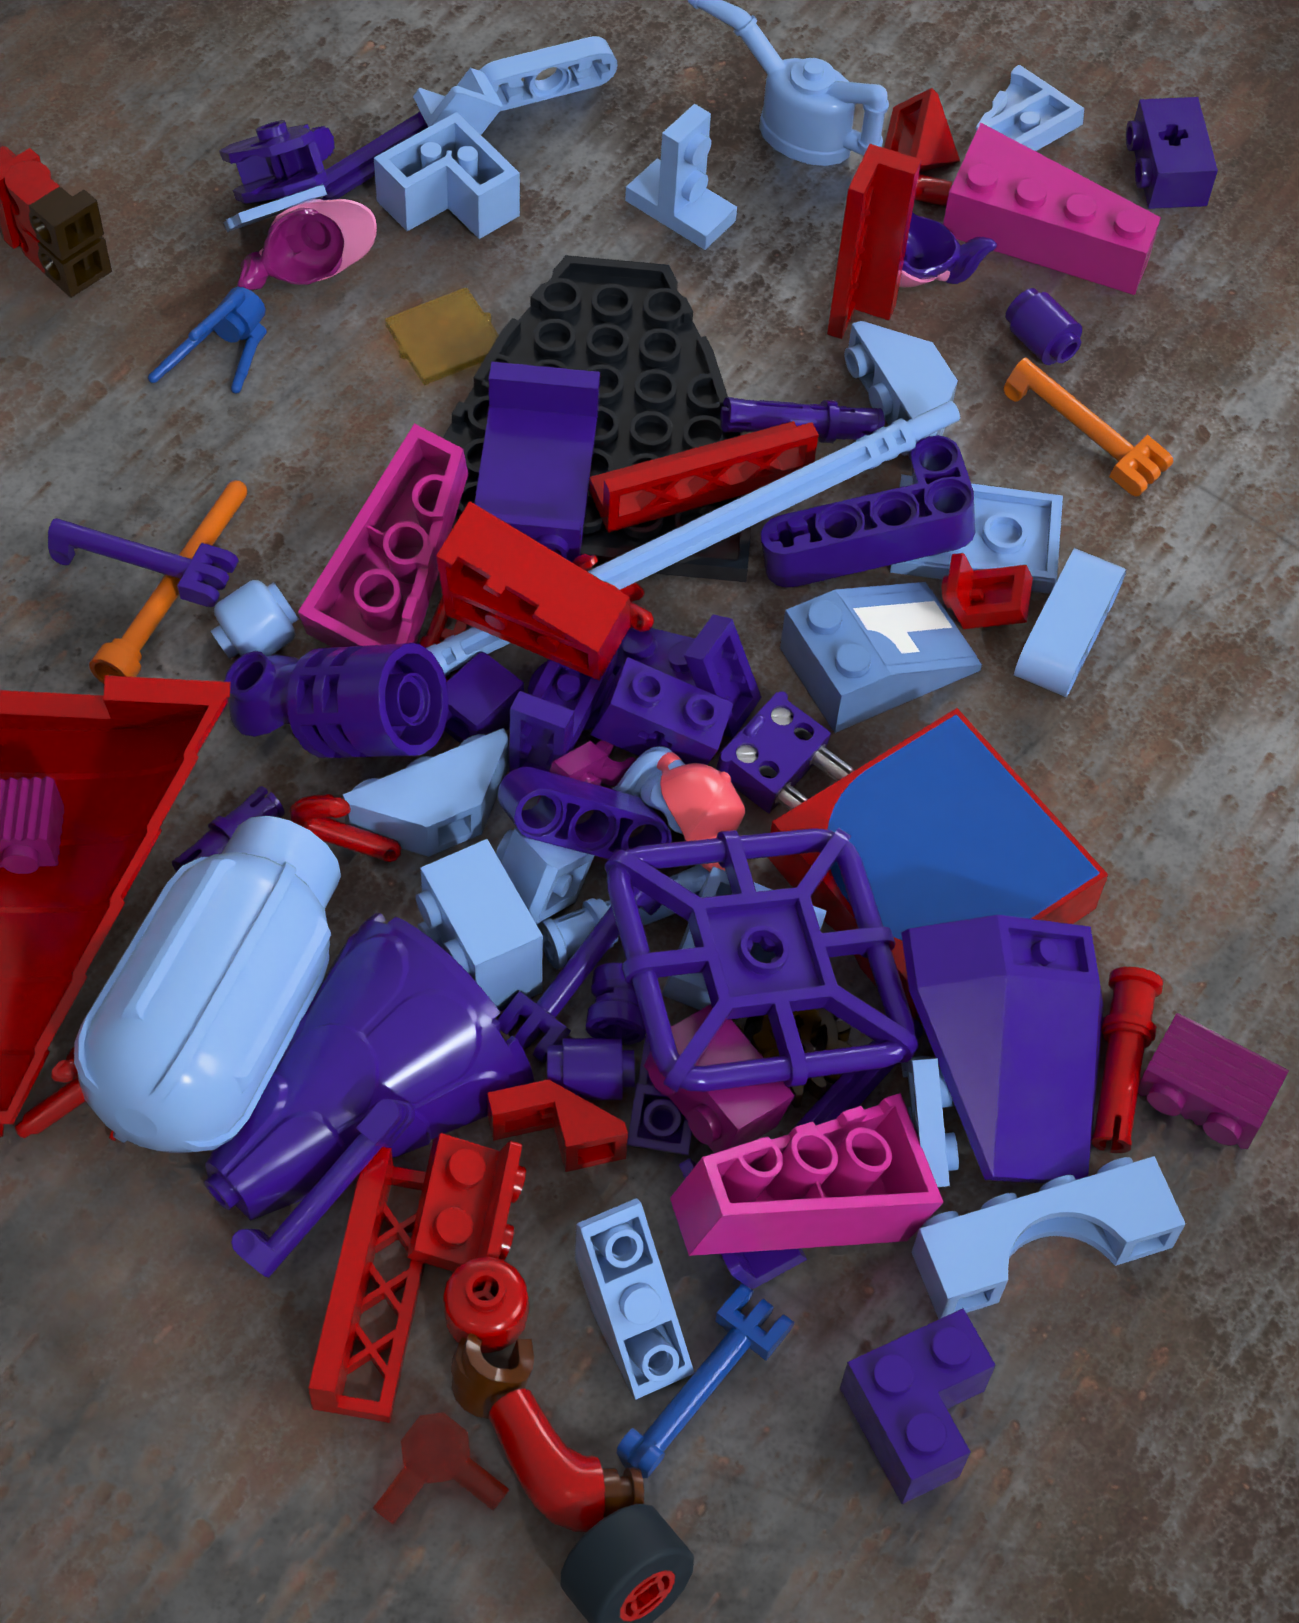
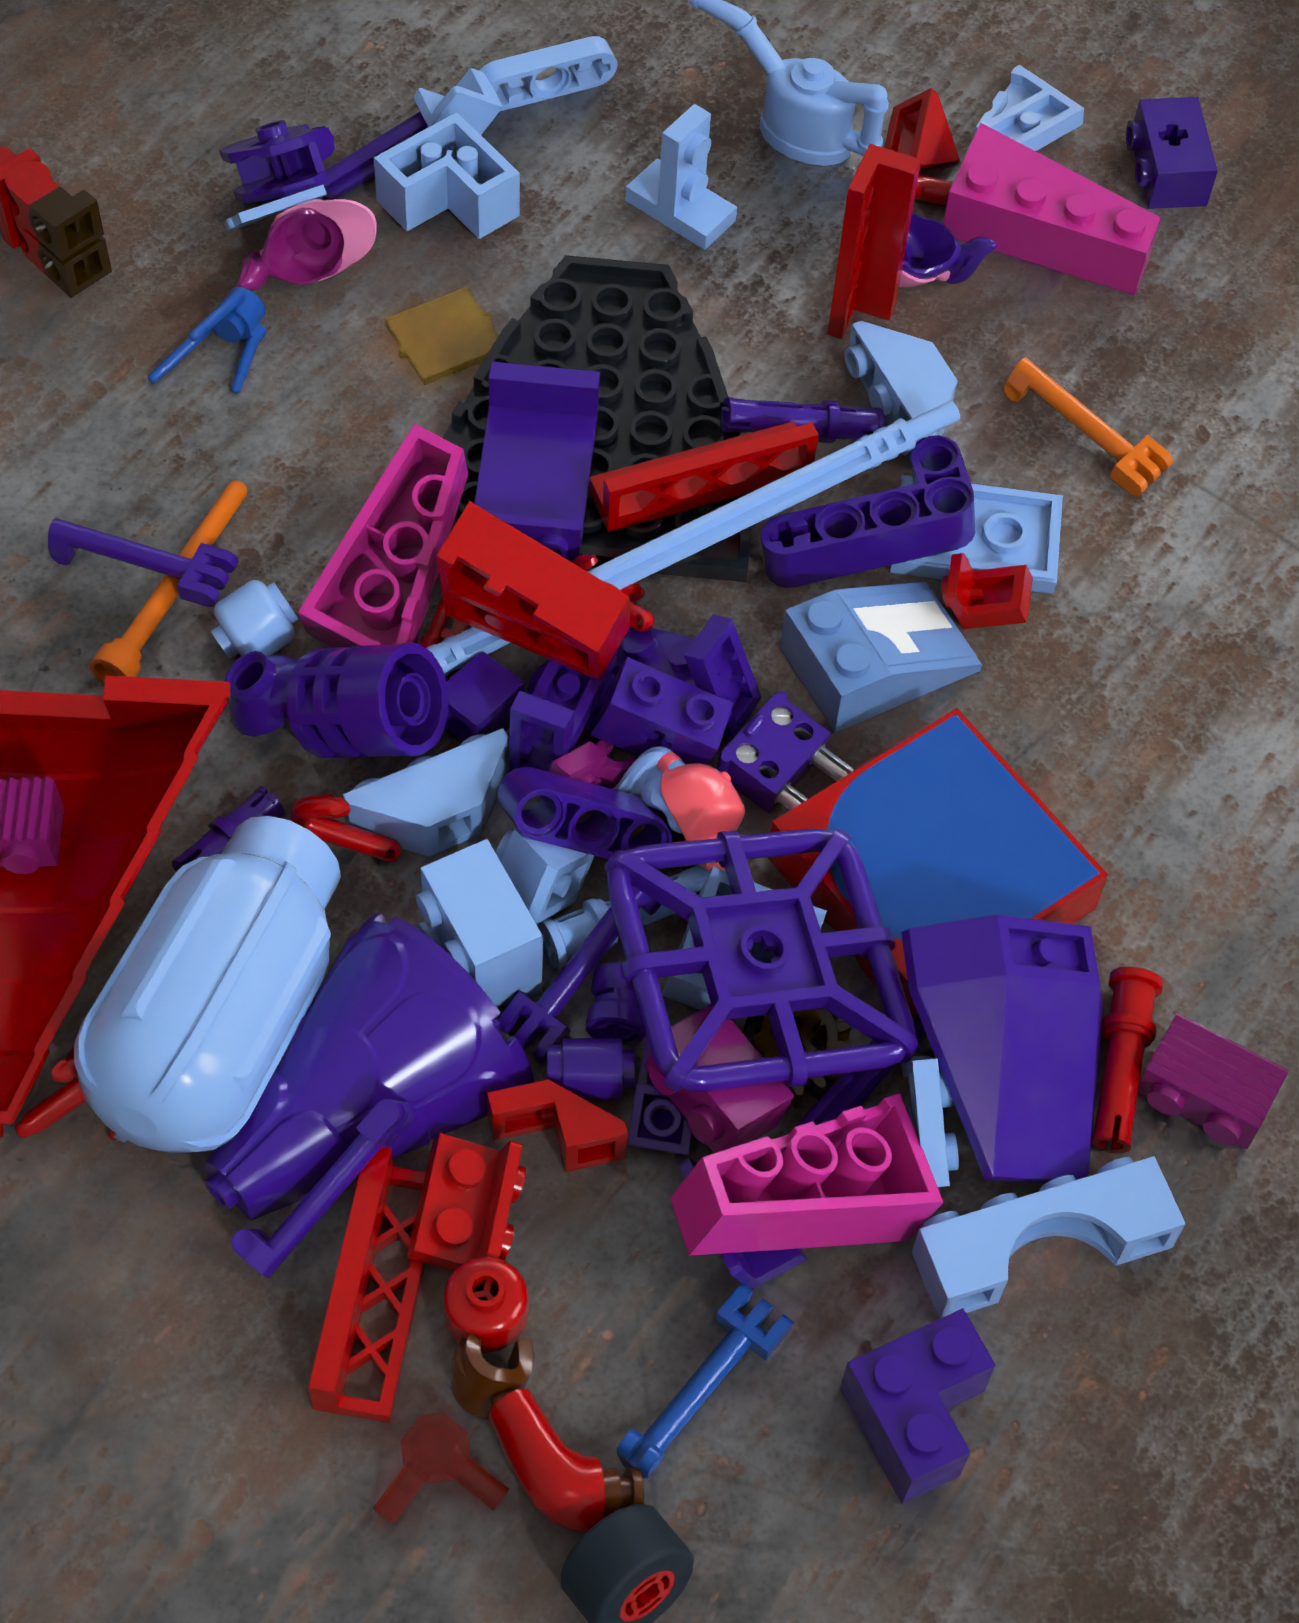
light blue slope [575,1198,695,1399] -> none
dark purple brick [1005,288,1082,365] -> none
light blue beam [1014,548,1126,697] -> none

